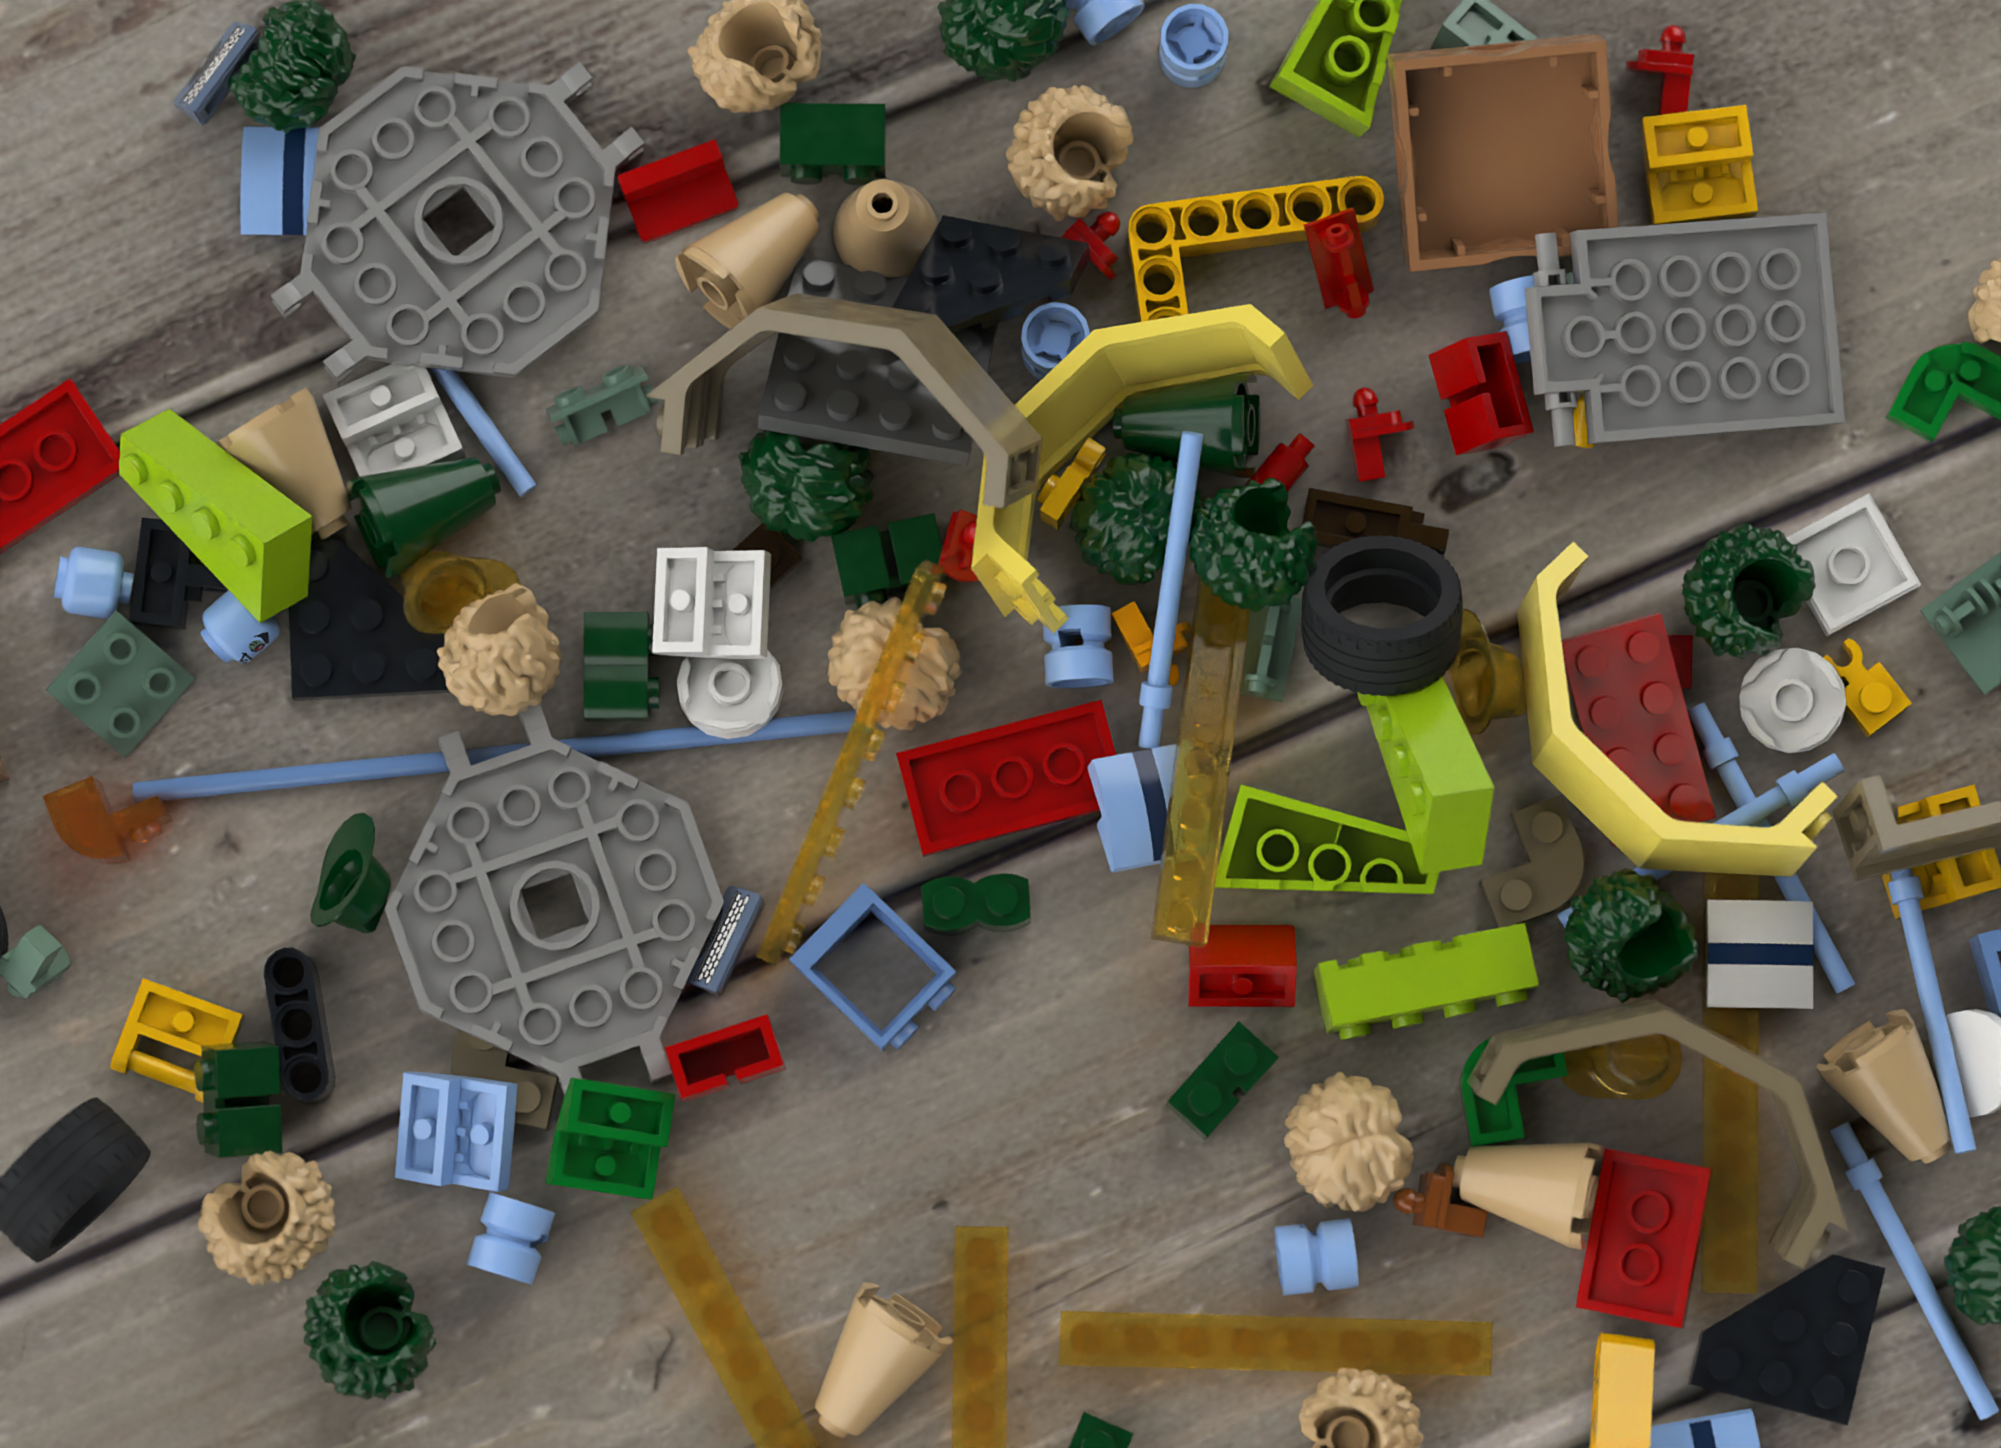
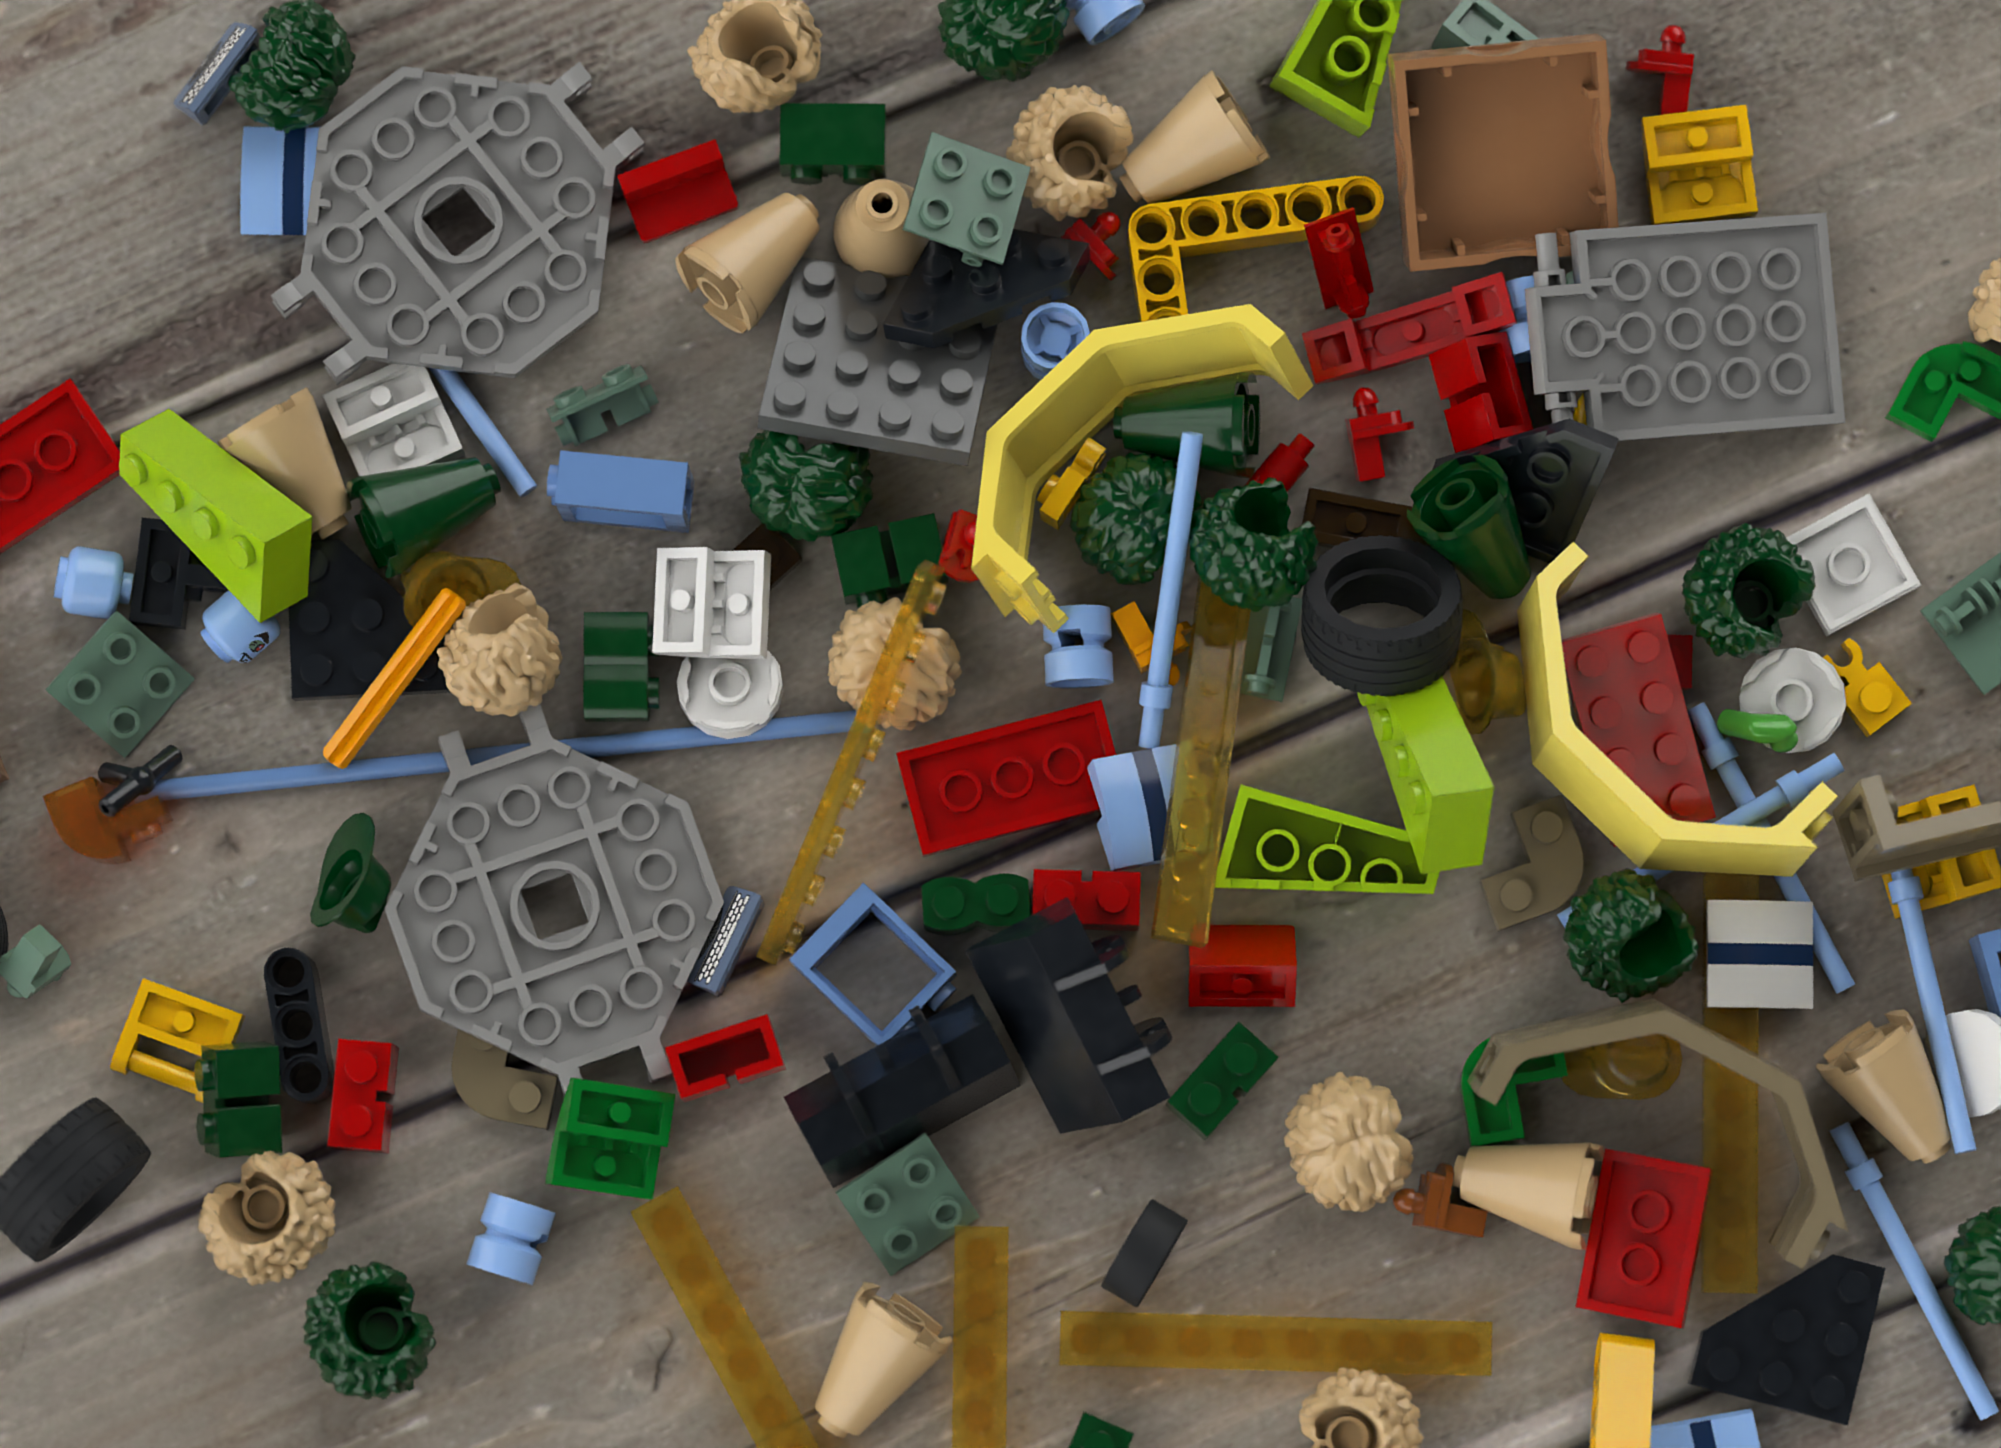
light blue slope [395,1071,518,1192] -> none
dark tan panel [645,293,1042,508] -> none
light blue wheel [1159,4,1228,88] -> none
light blue wheel [1274,1218,1359,1296] -> none
lime wedge [1313,923,1539,1041] -> none
none -> black piece [98,745,183,817]
none -> light orange axle [323,588,466,769]
none -> red piece [327,1038,399,1154]
none -> medium blue window [547,450,694,533]
none -> black piece [783,994,1021,1188]
none -> sand green hinge [835,1133,980,1276]
none -> sand green hinge [902,132,1031,267]
none -> black piece [965,897,1173,1134]
none -> red piece [1032,869,1141,931]
none -> black tyre [1101,1199,1188,1307]
none -> tan cone [1119,70,1270,204]
none -> red slope [1302,272,1517,385]
none -> dark green cone [1407,455,1531,599]
none -> black plate [1432,418,1619,564]
none -> bright green arm [1717,709,1798,753]

